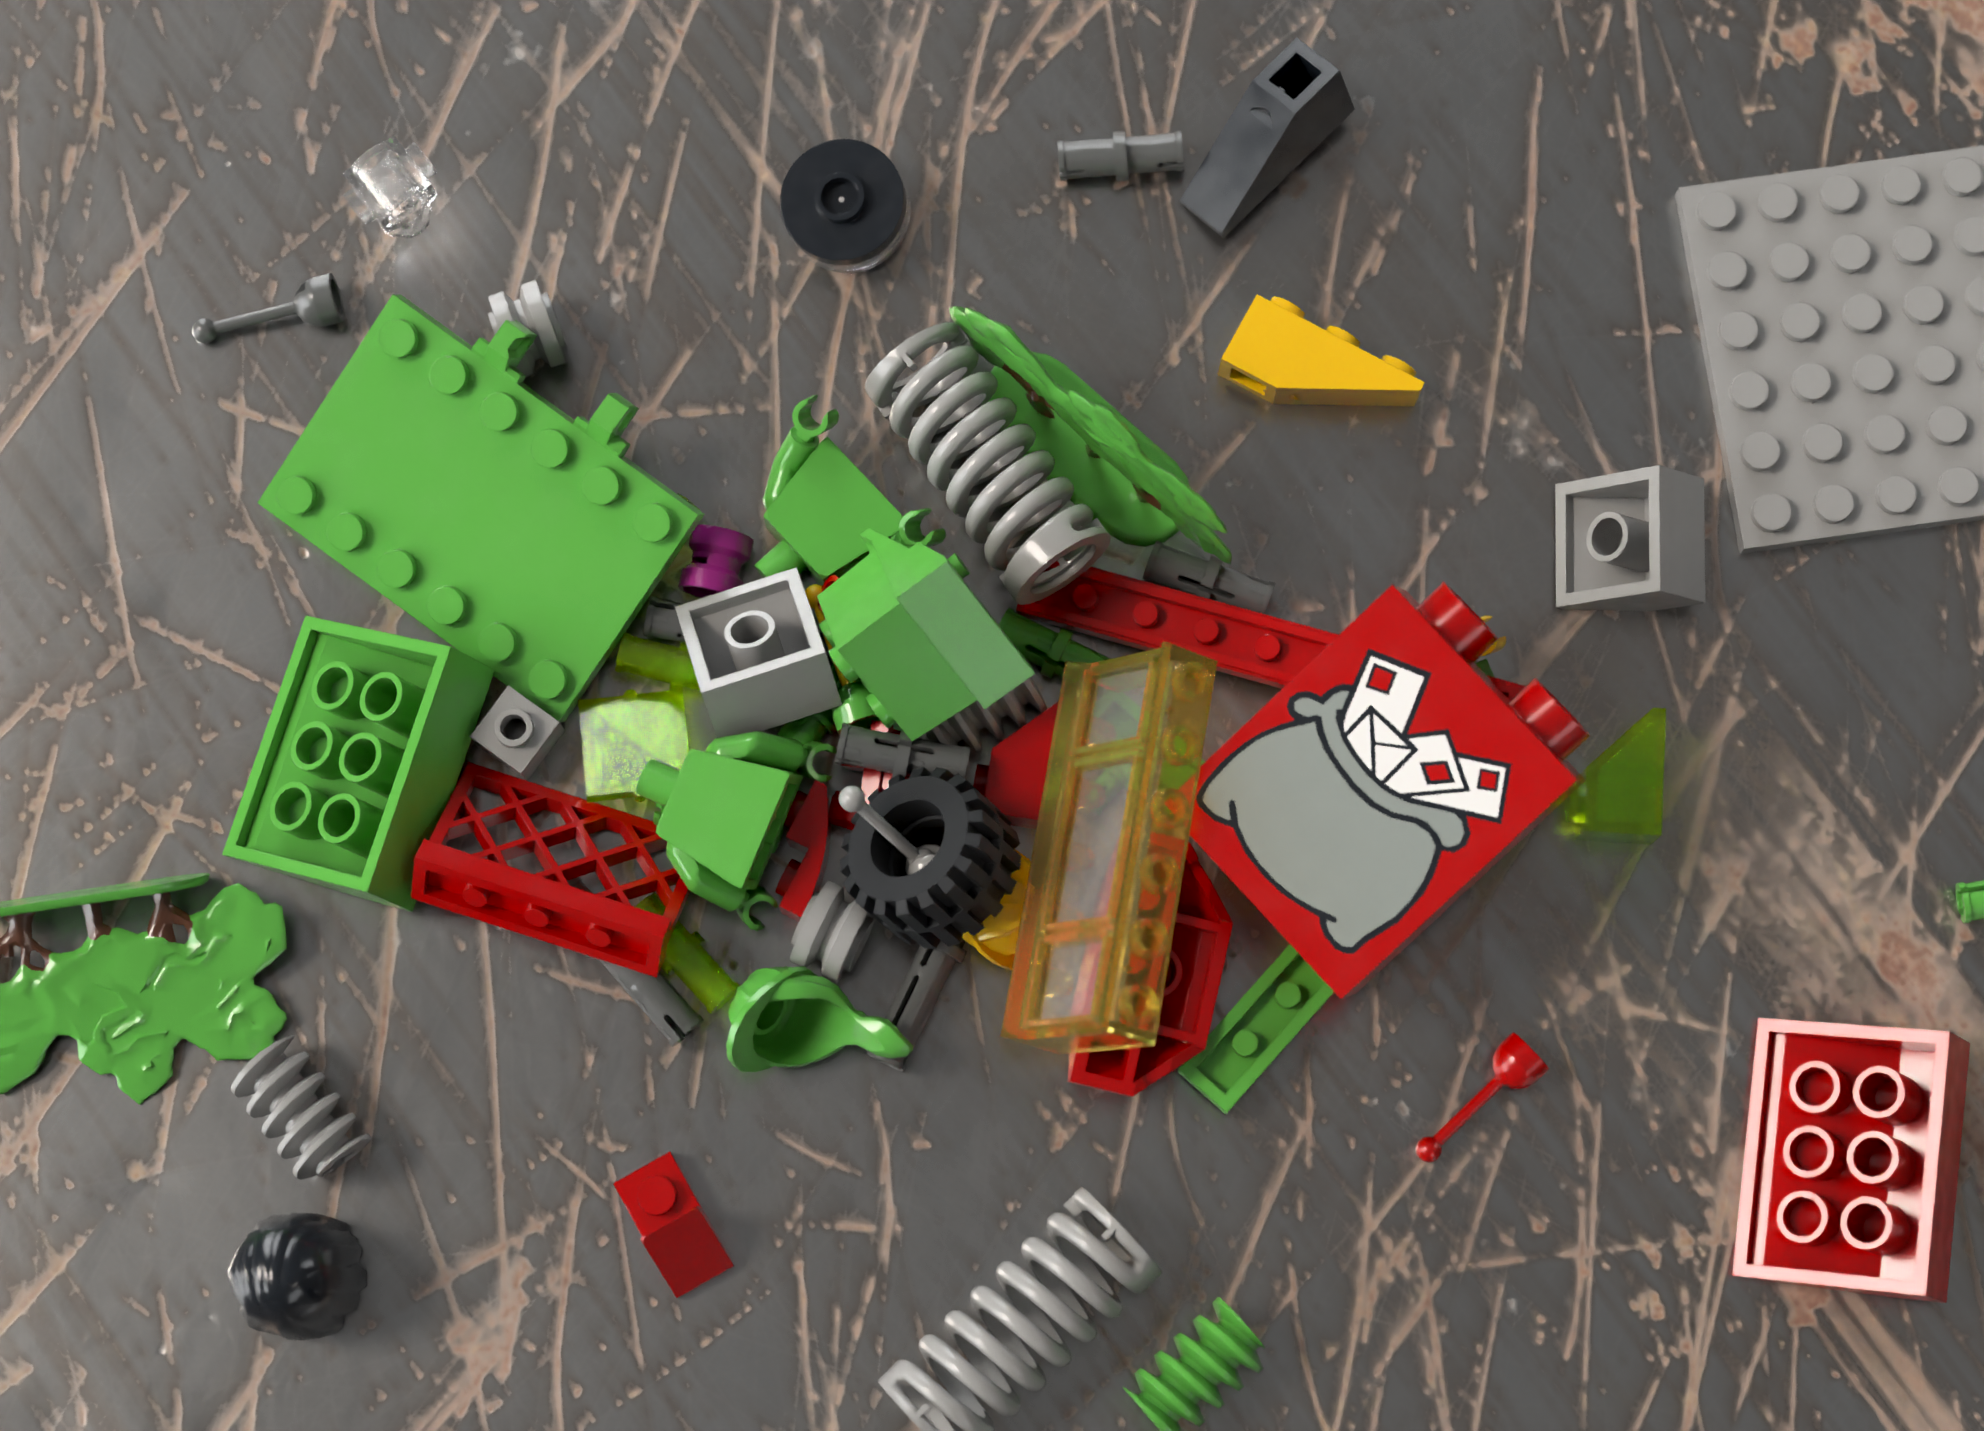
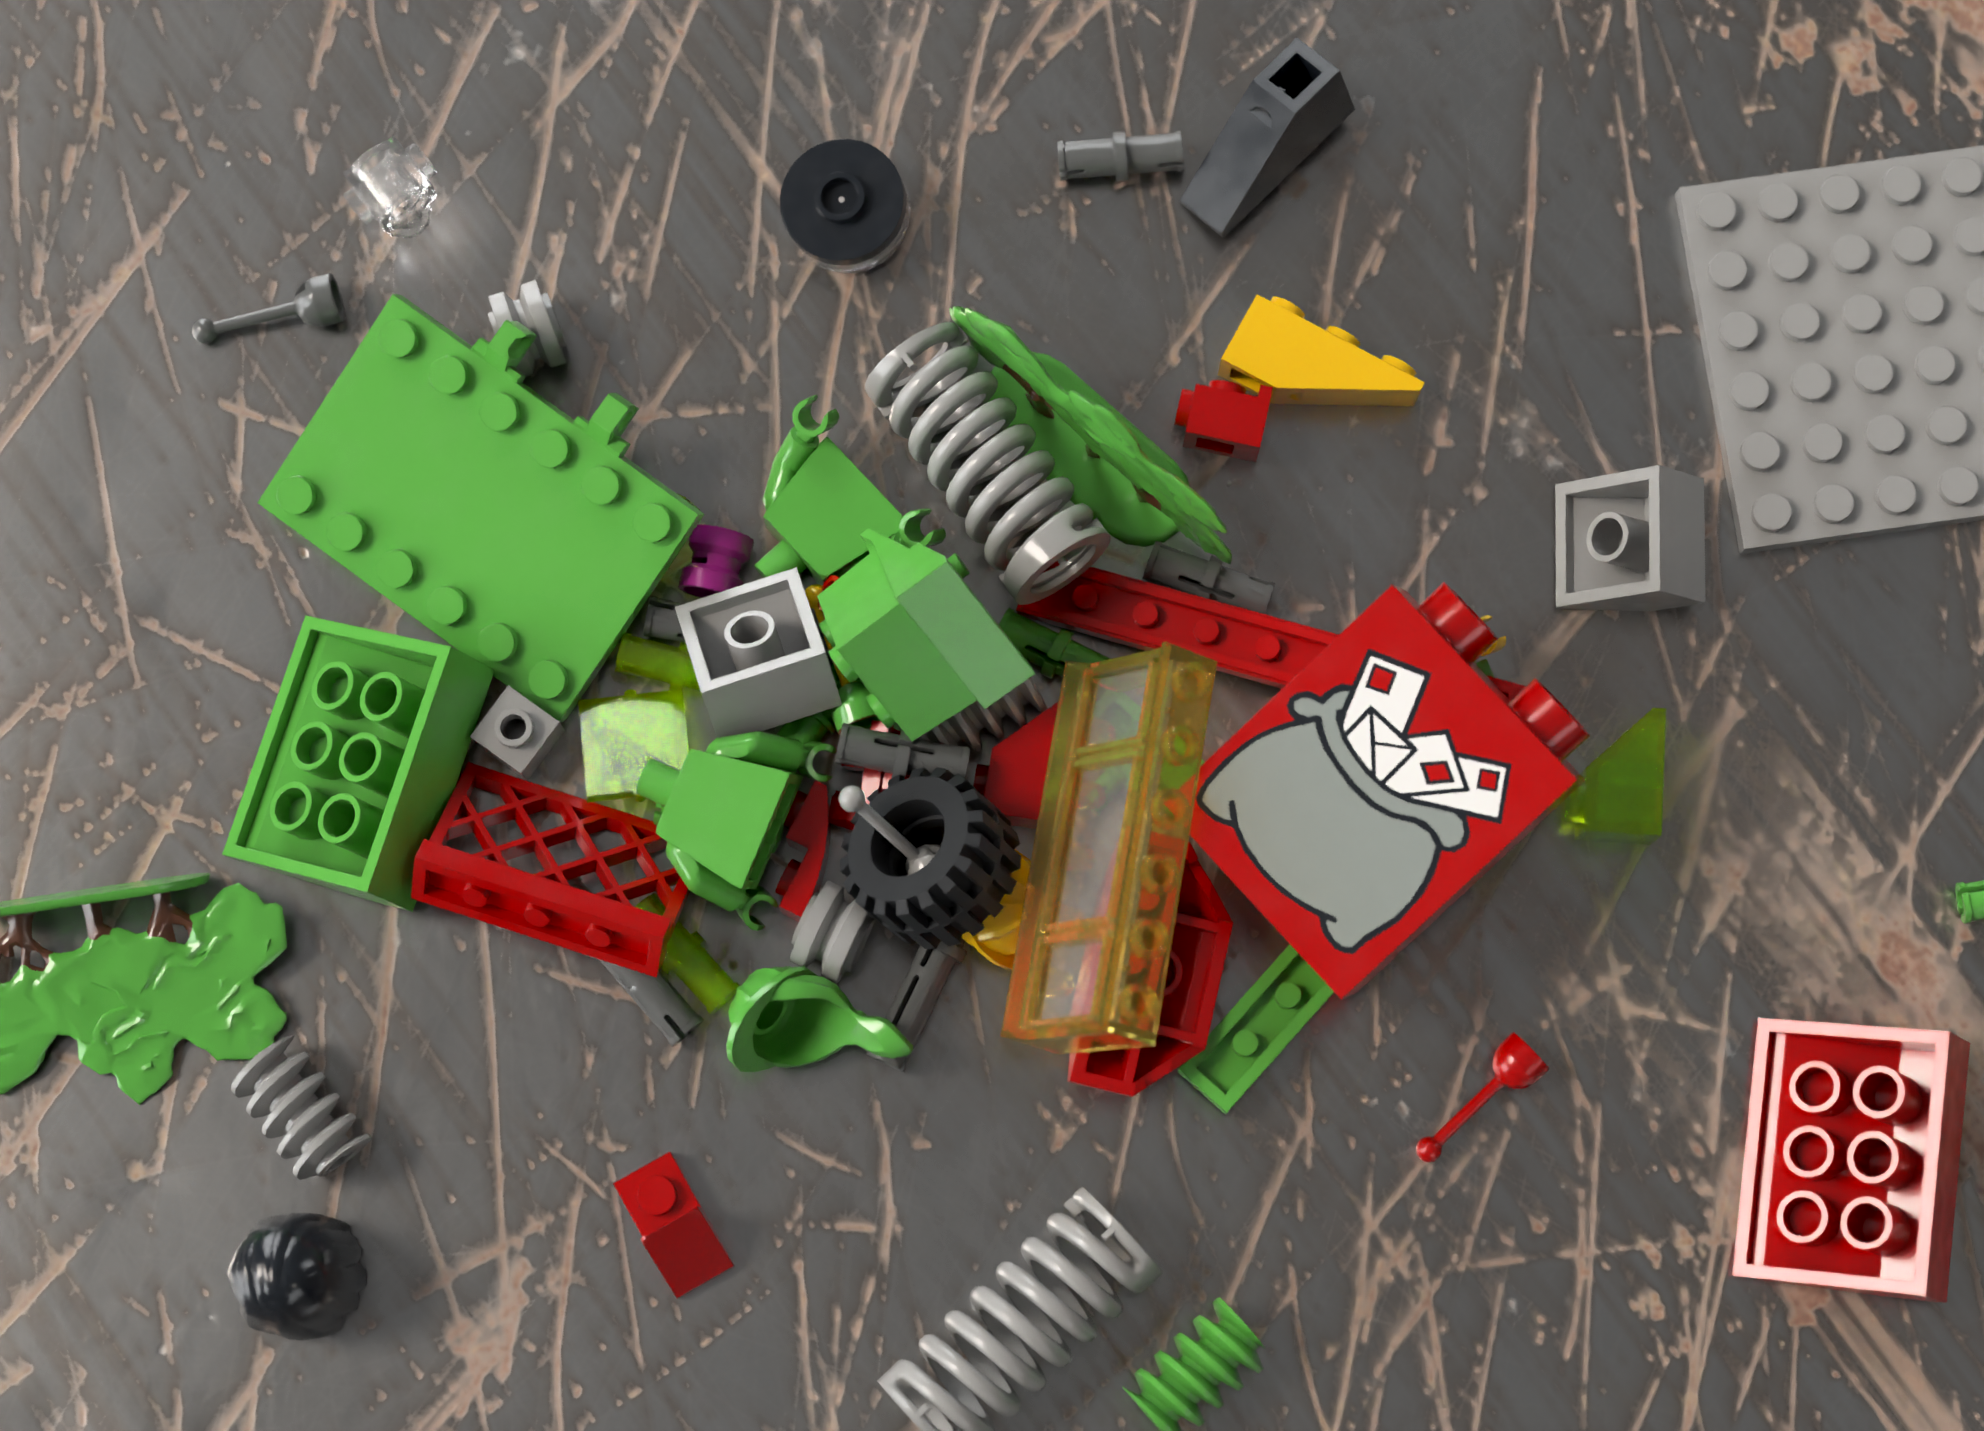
none -> red brick [1174,380,1273,463]

